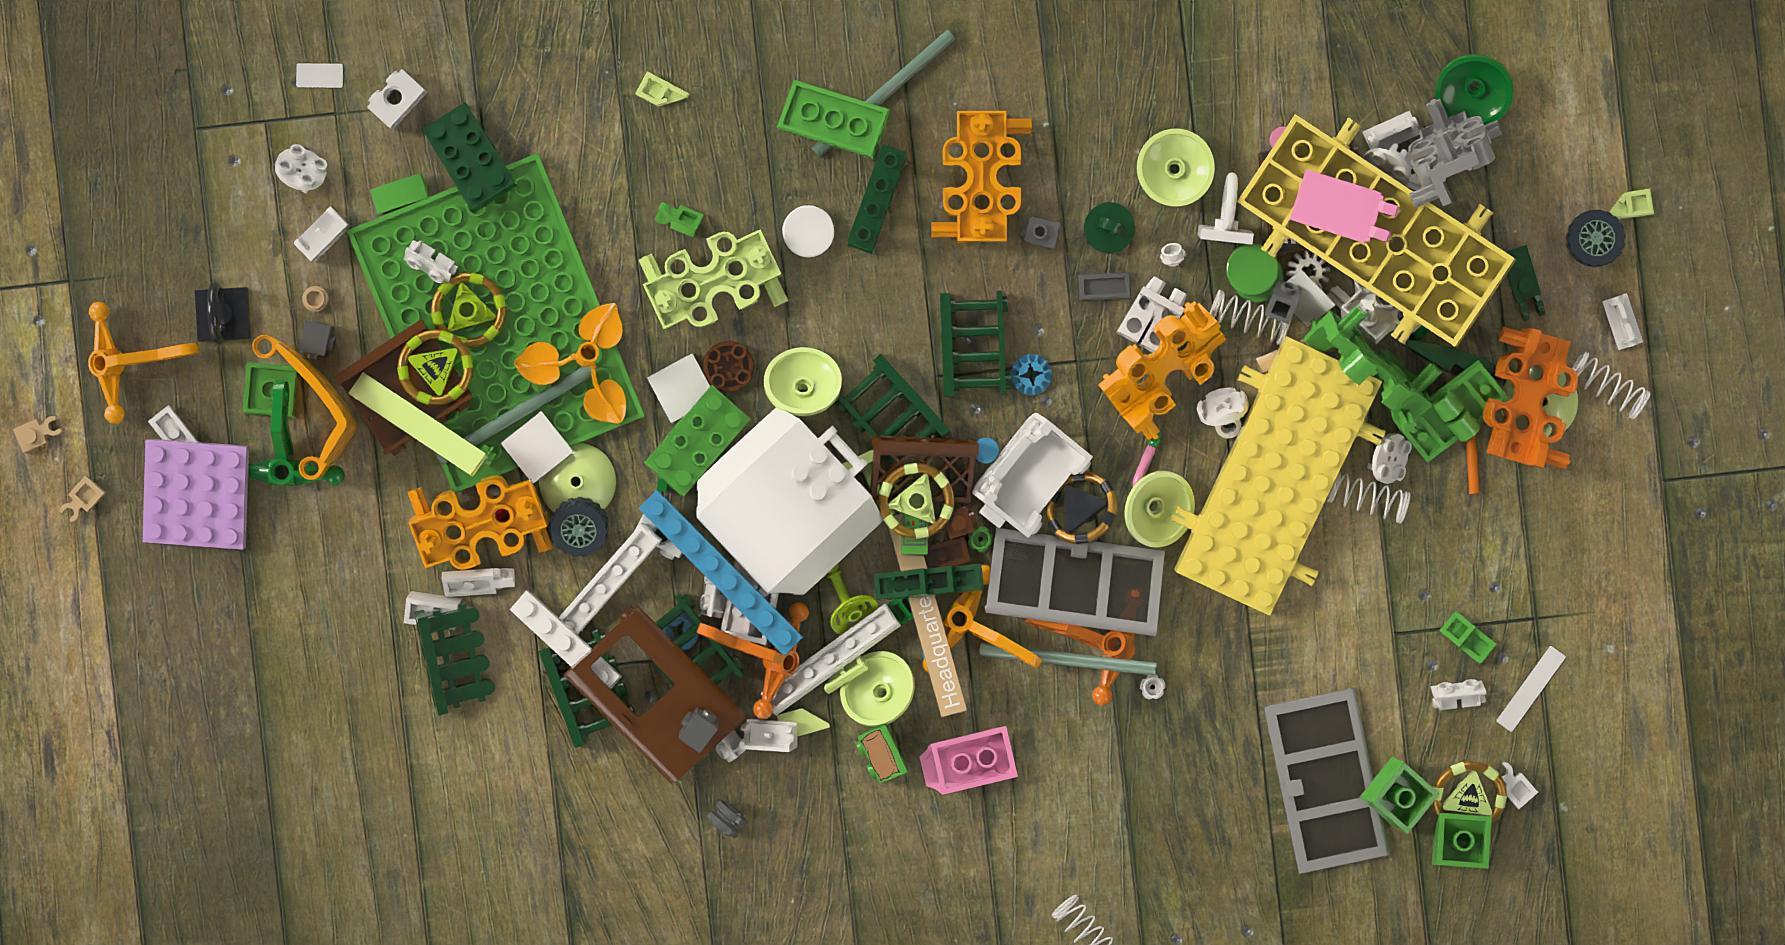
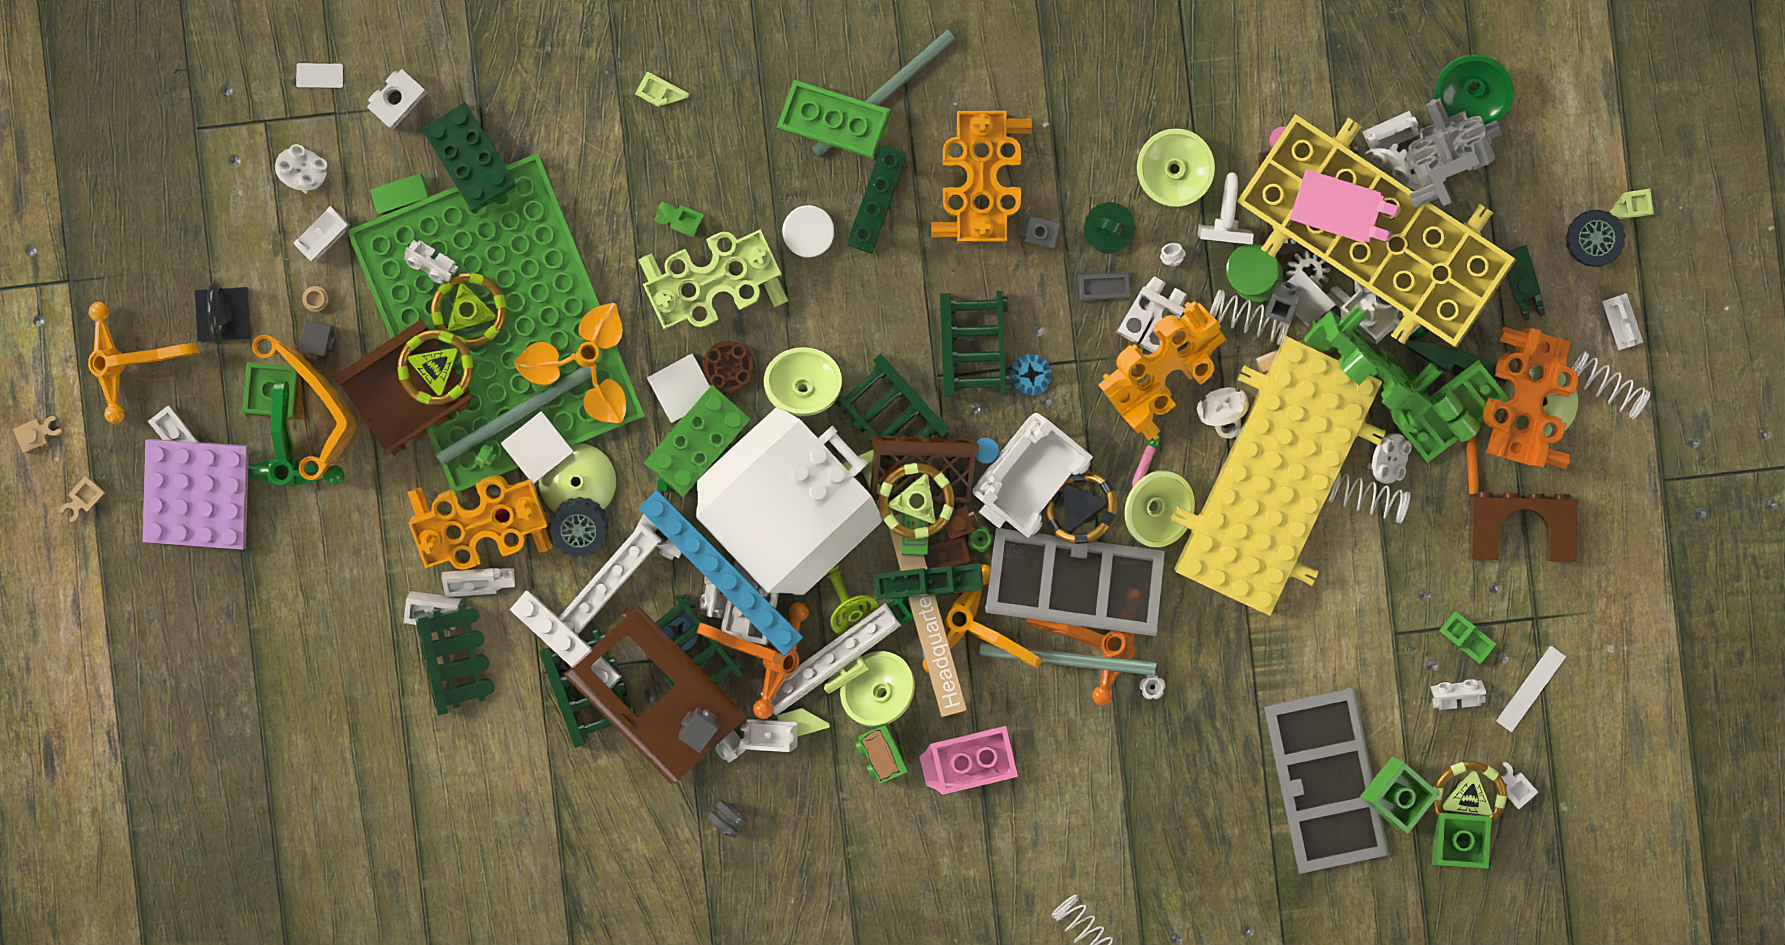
yellowish green tile [348,372,488,477] -> none
none -> reddish brown arch [1469,492,1577,562]

